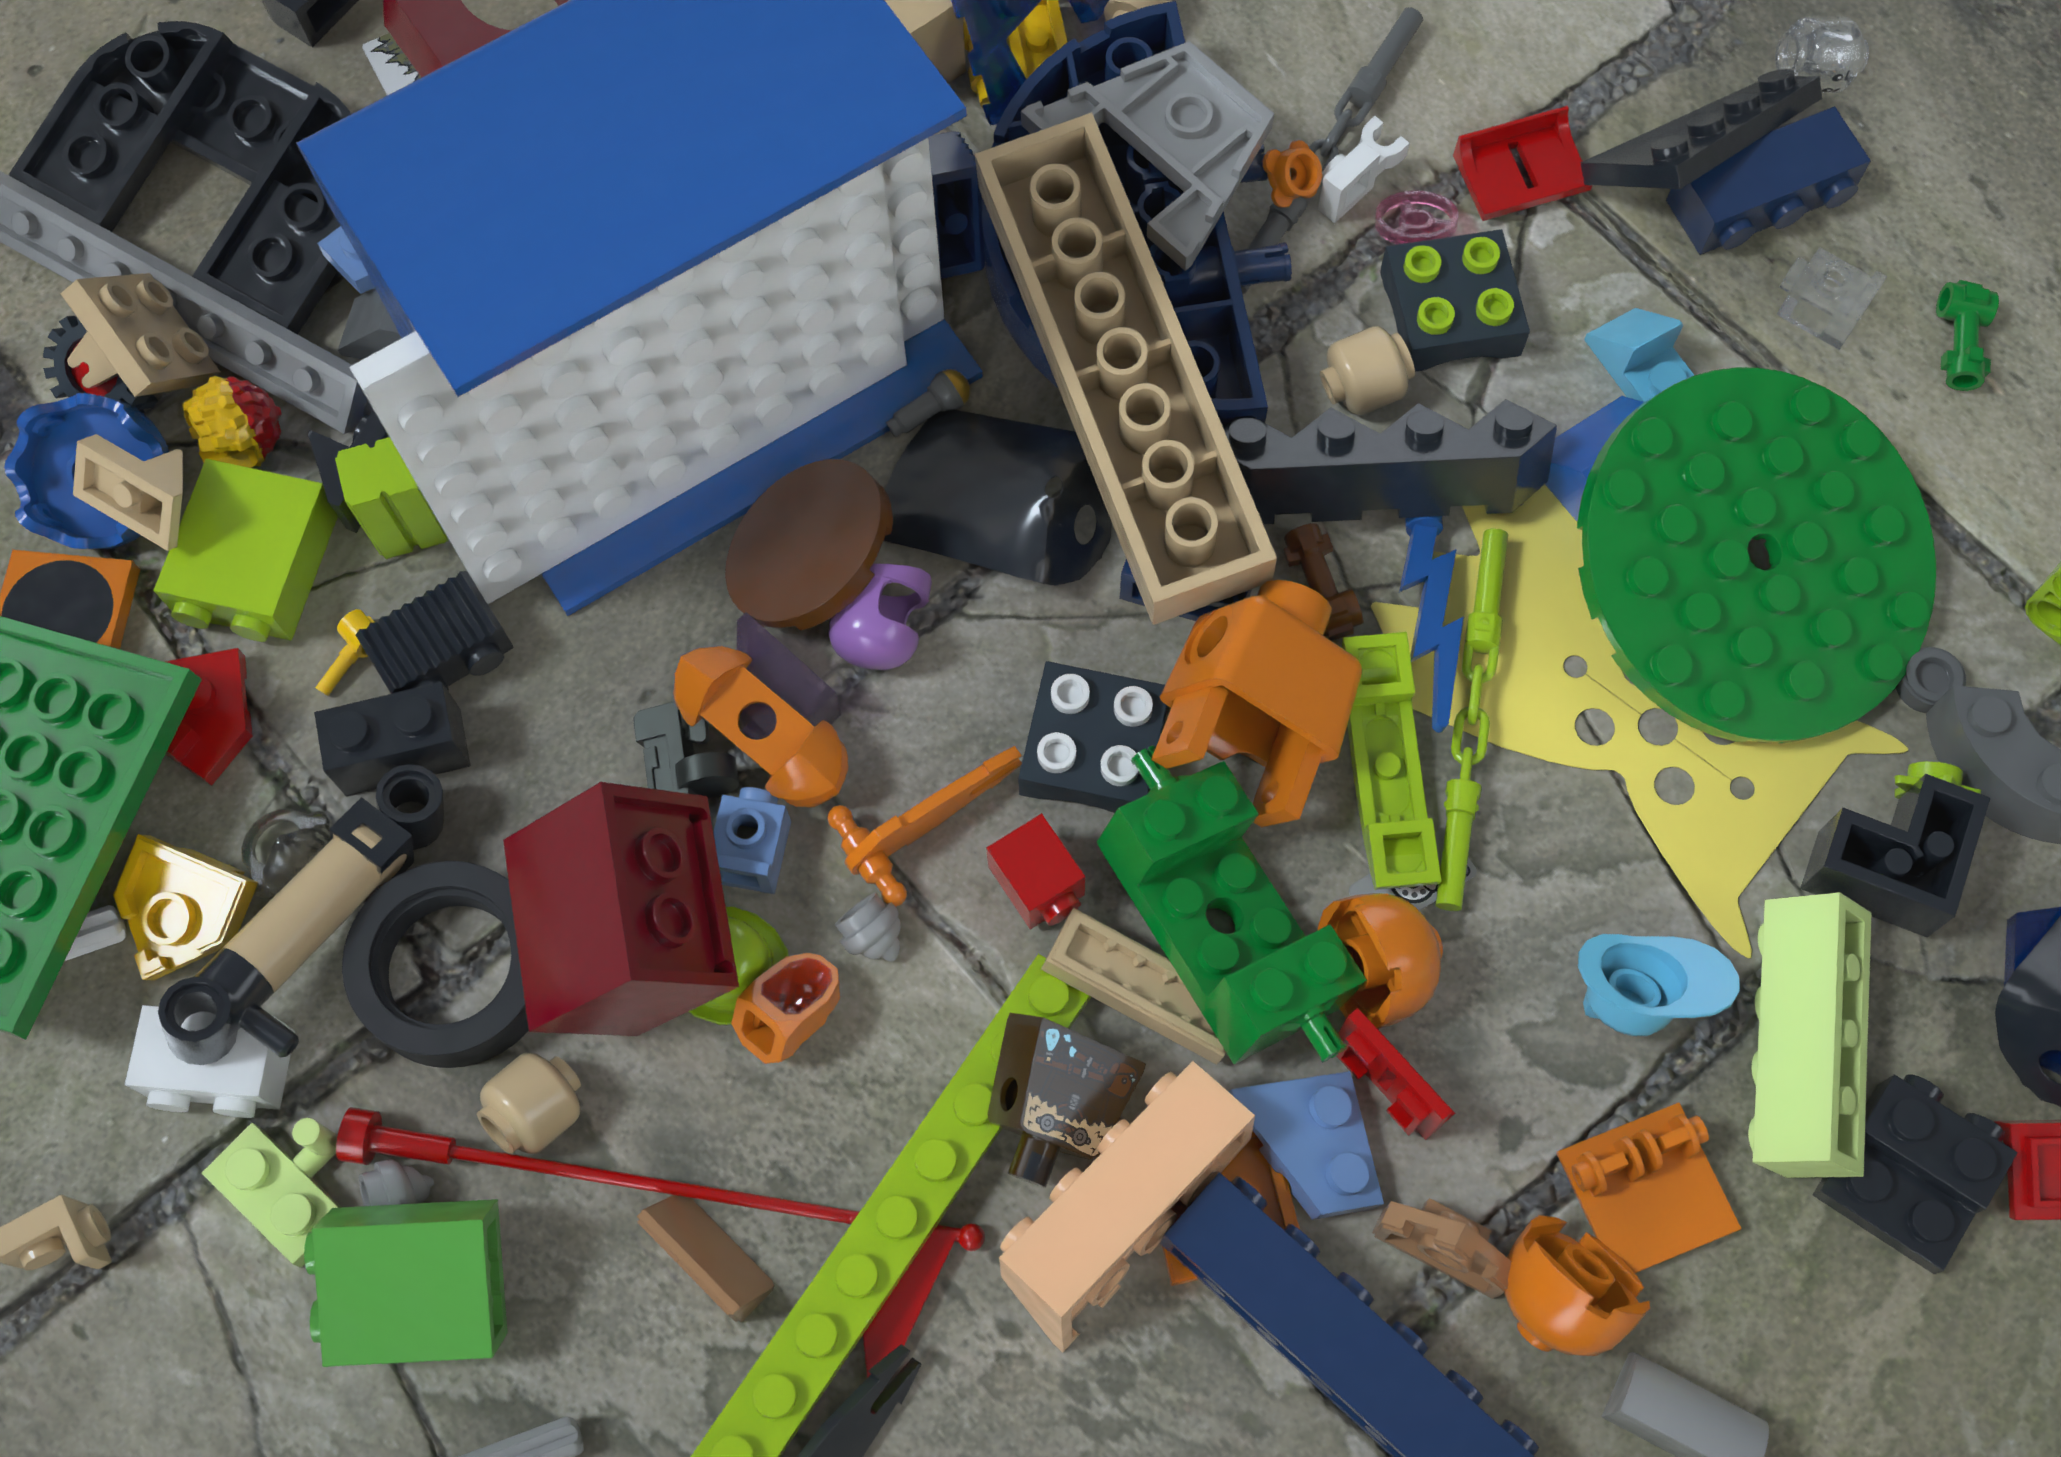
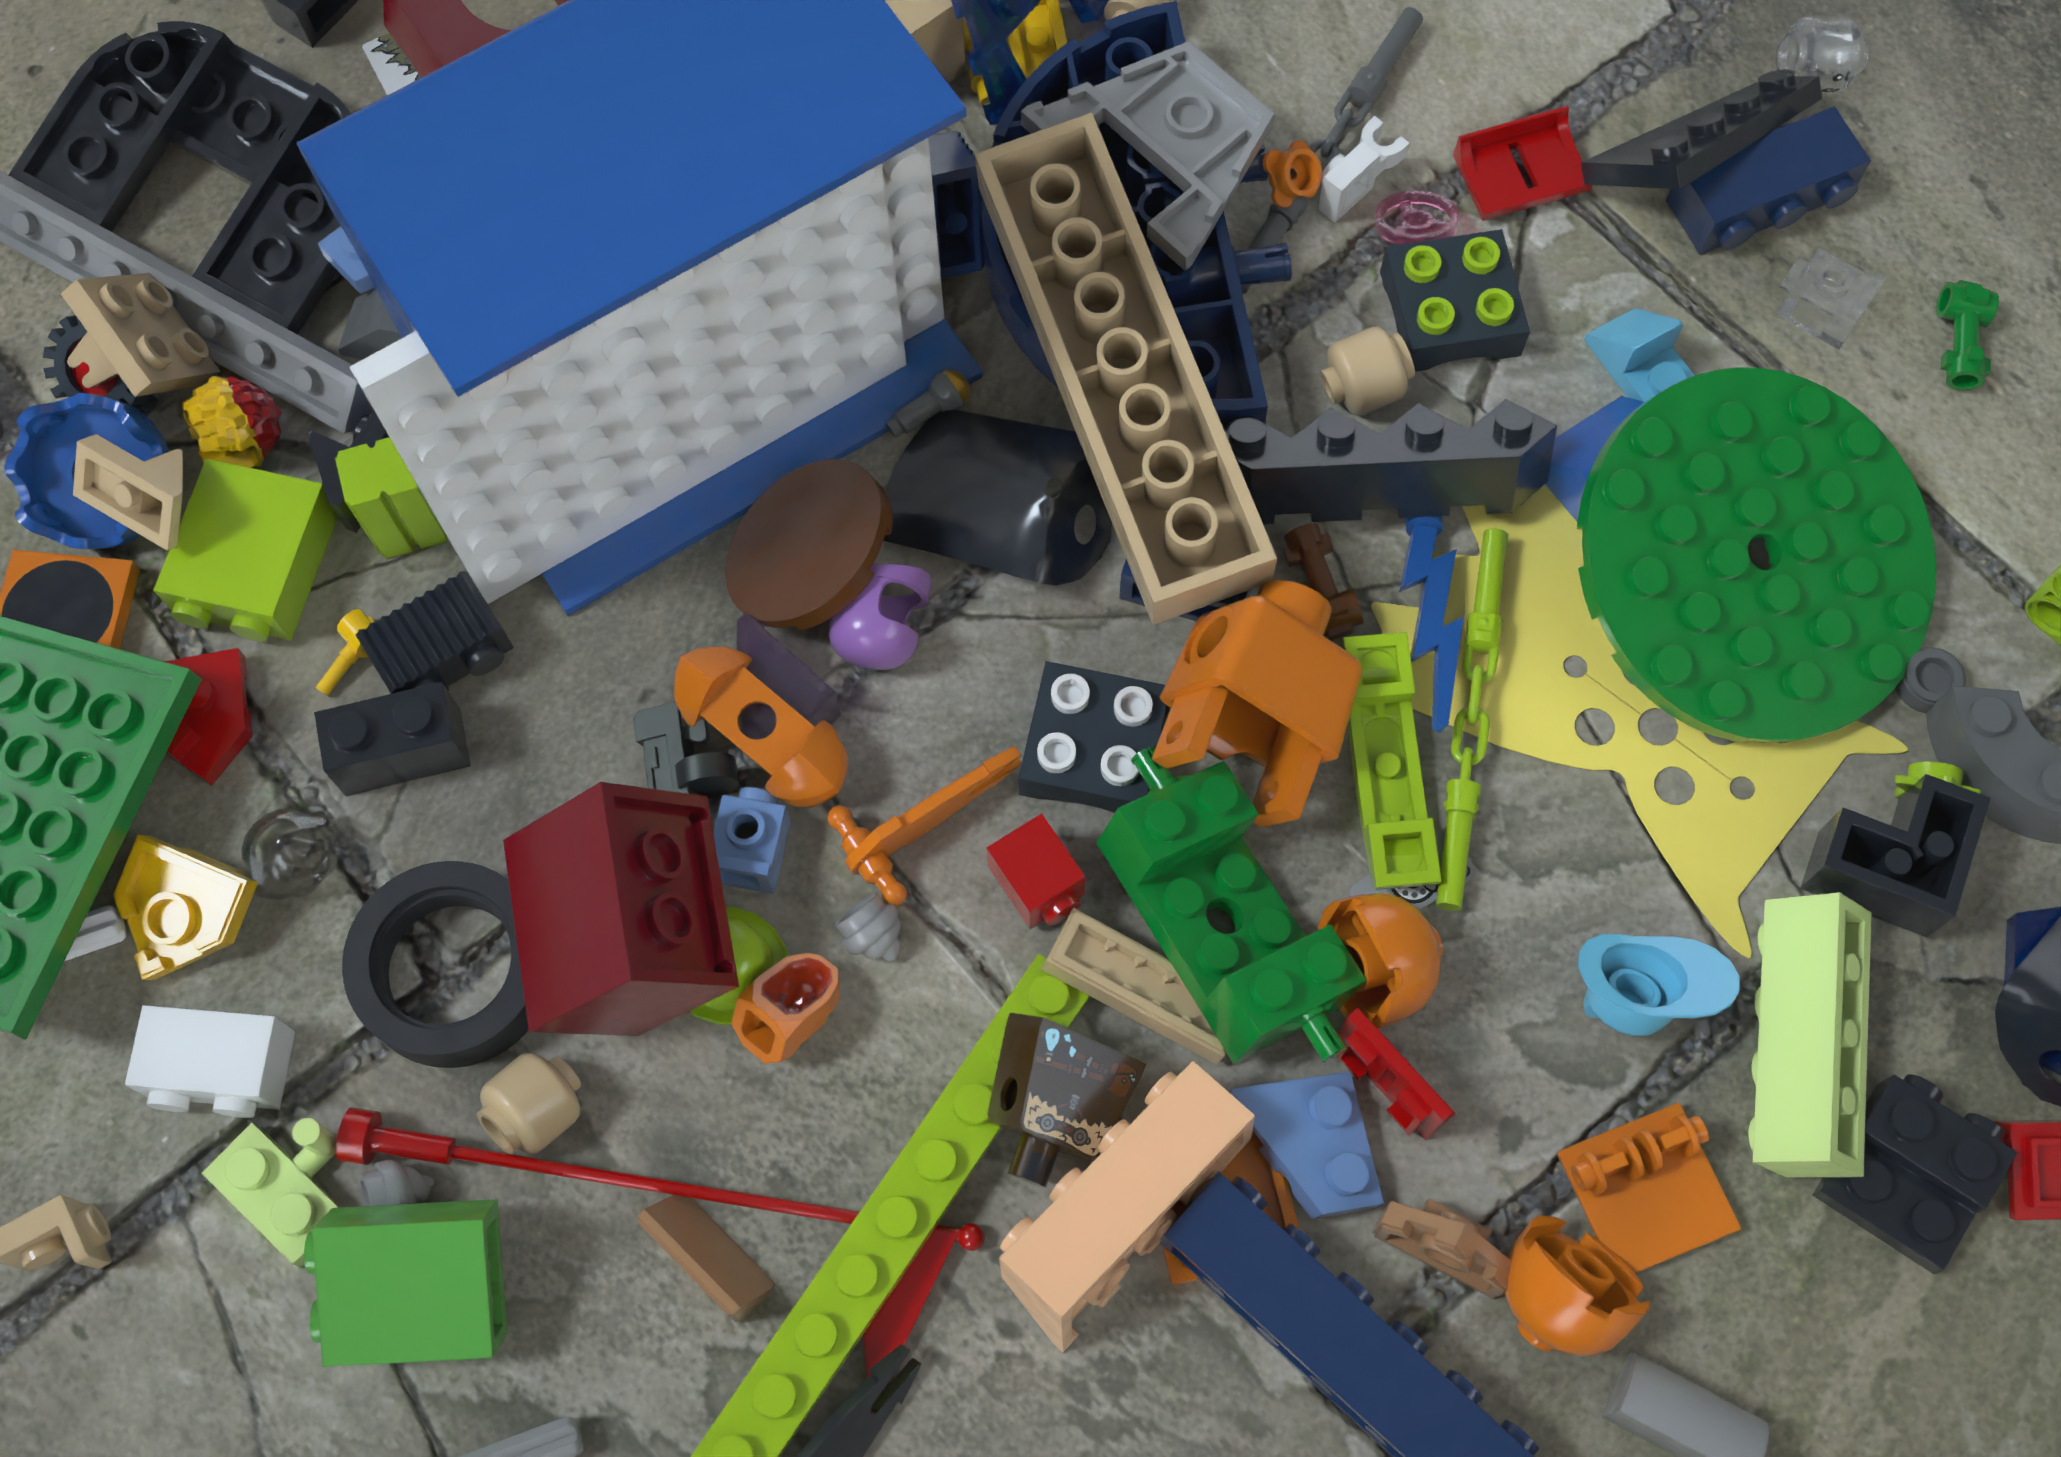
piece [158,764,444,1065] -> none

